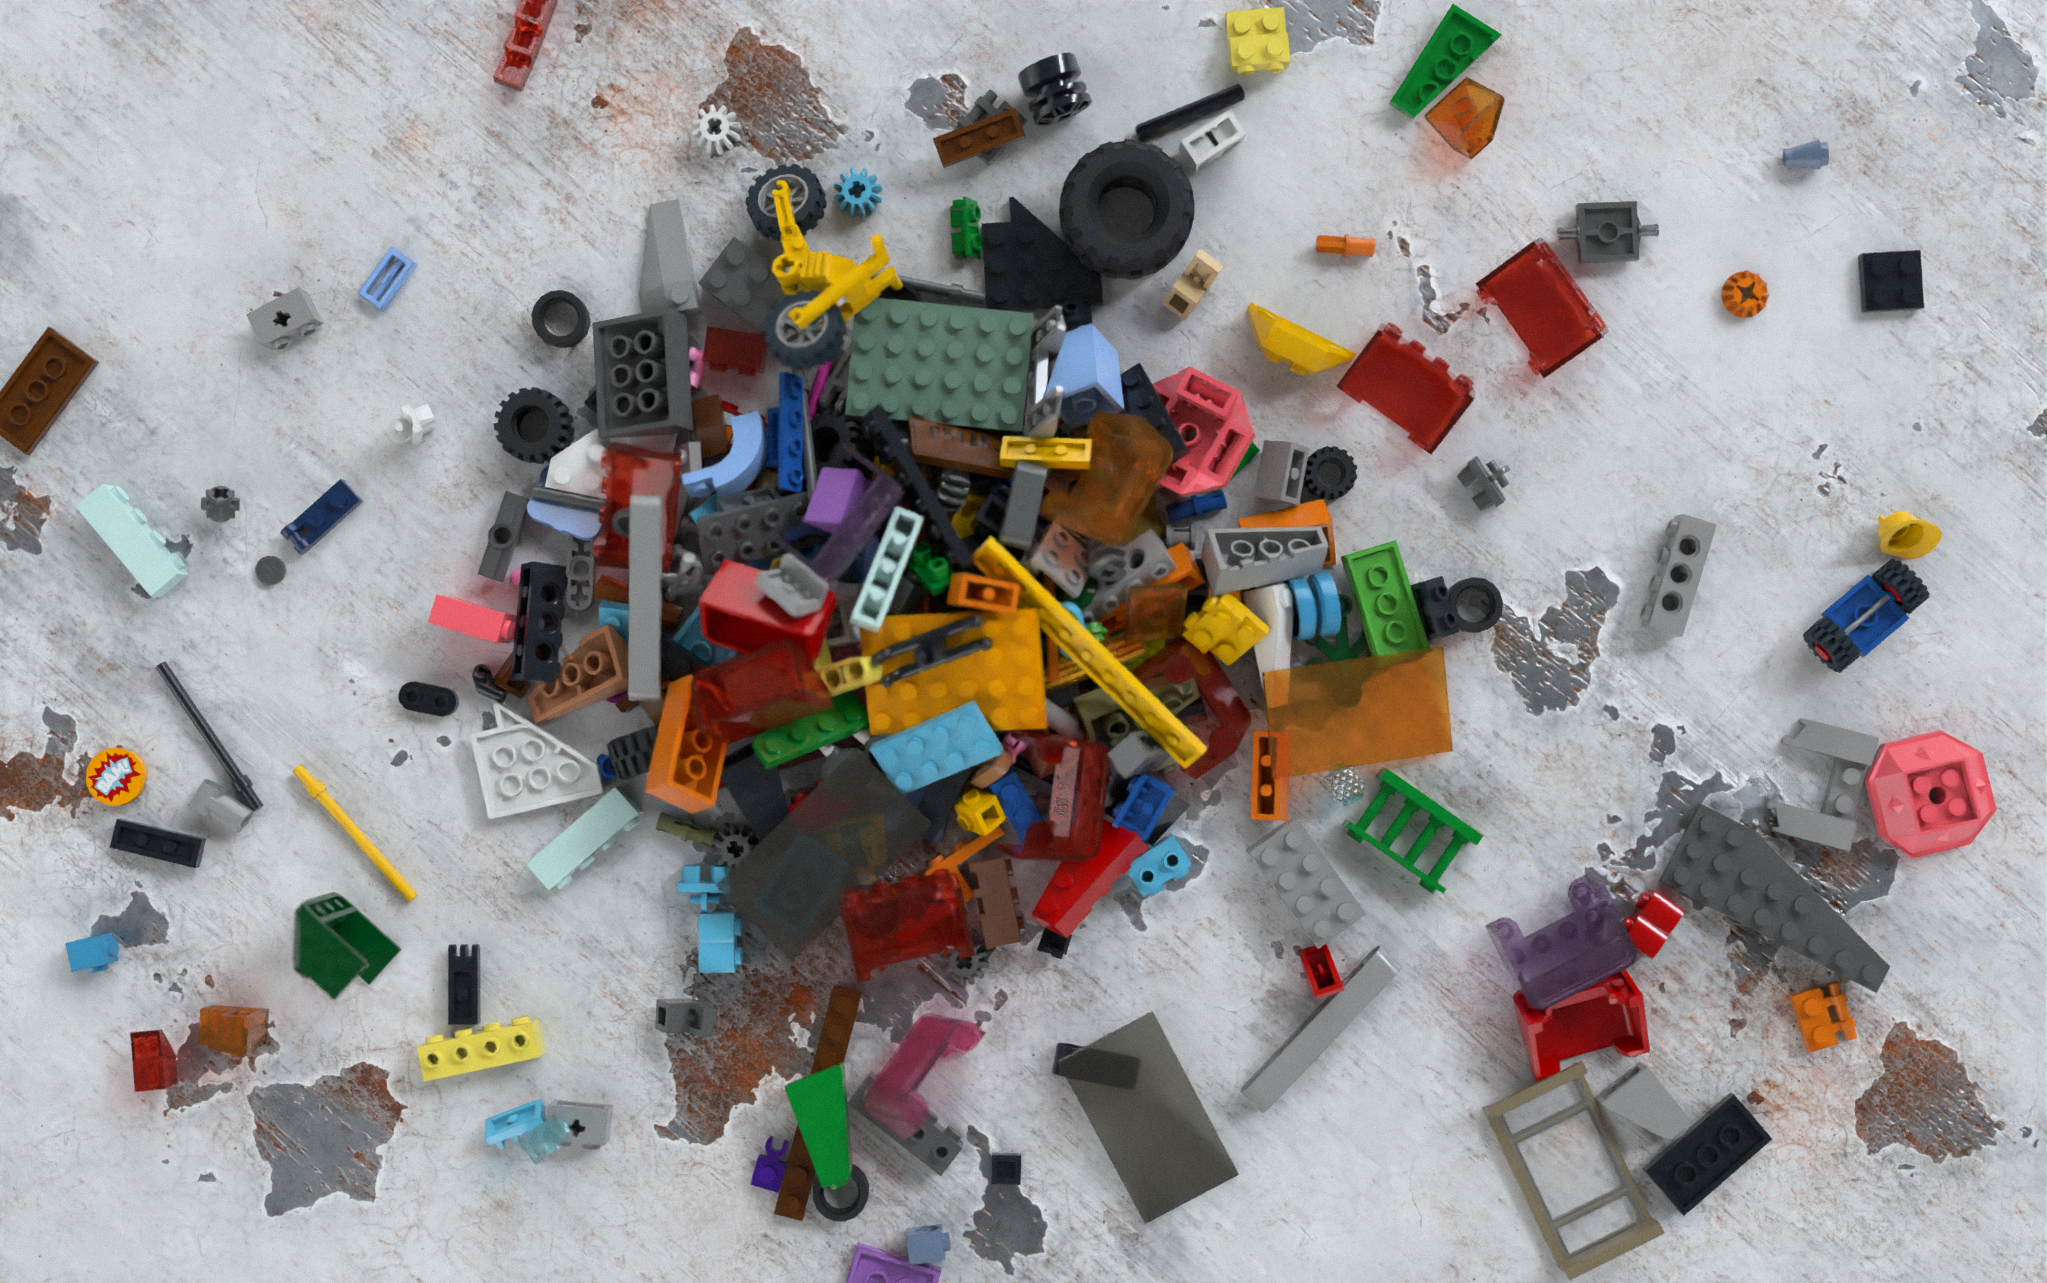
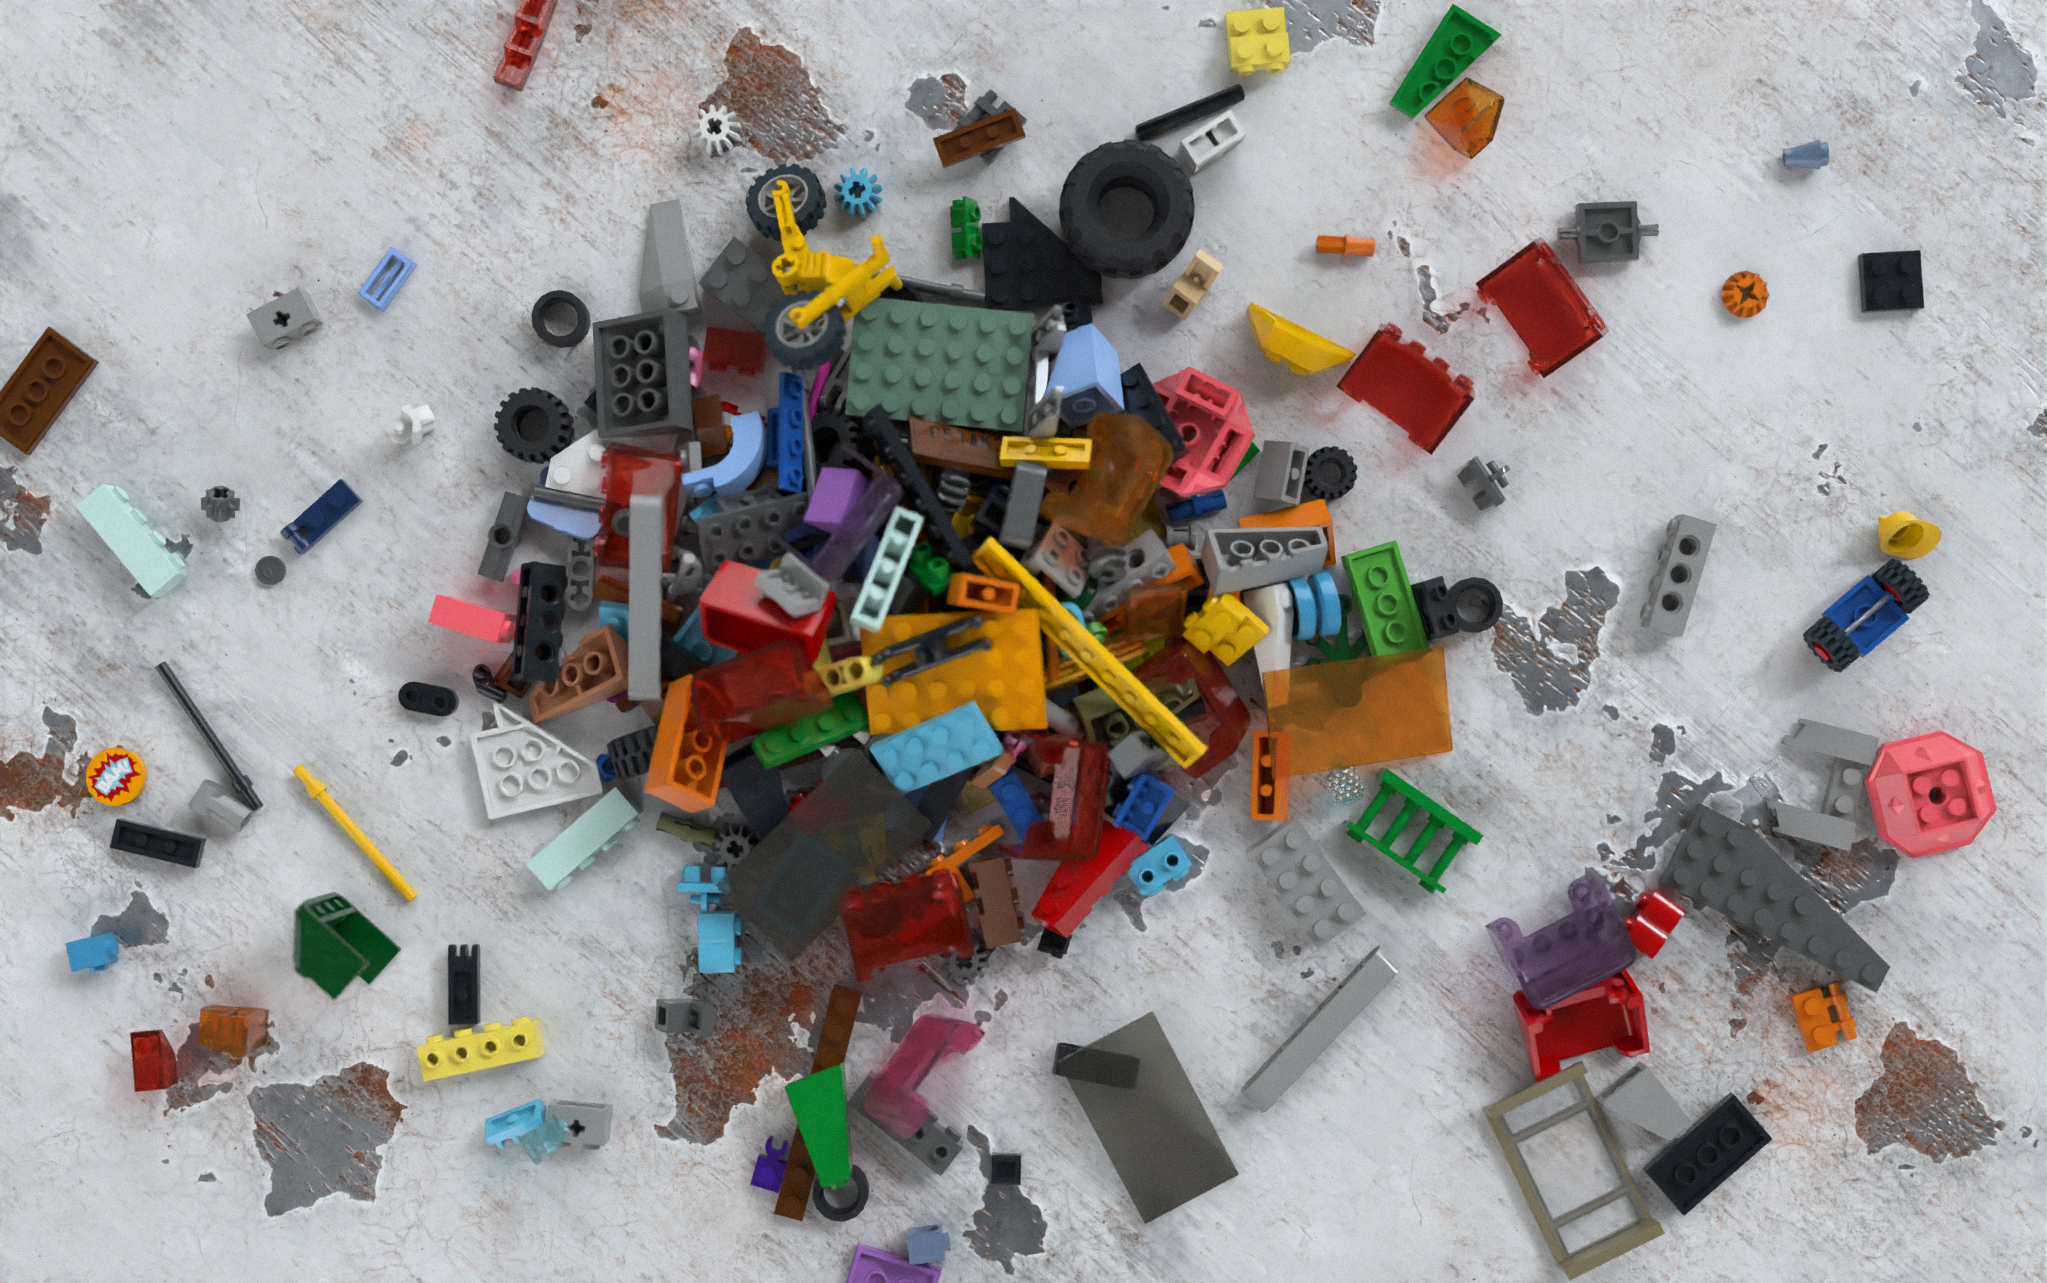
yellow brick [953,788,1006,836] -> none
black wheel [1018,53,1092,126] -> none
red slope [1298,944,1344,999] -> none

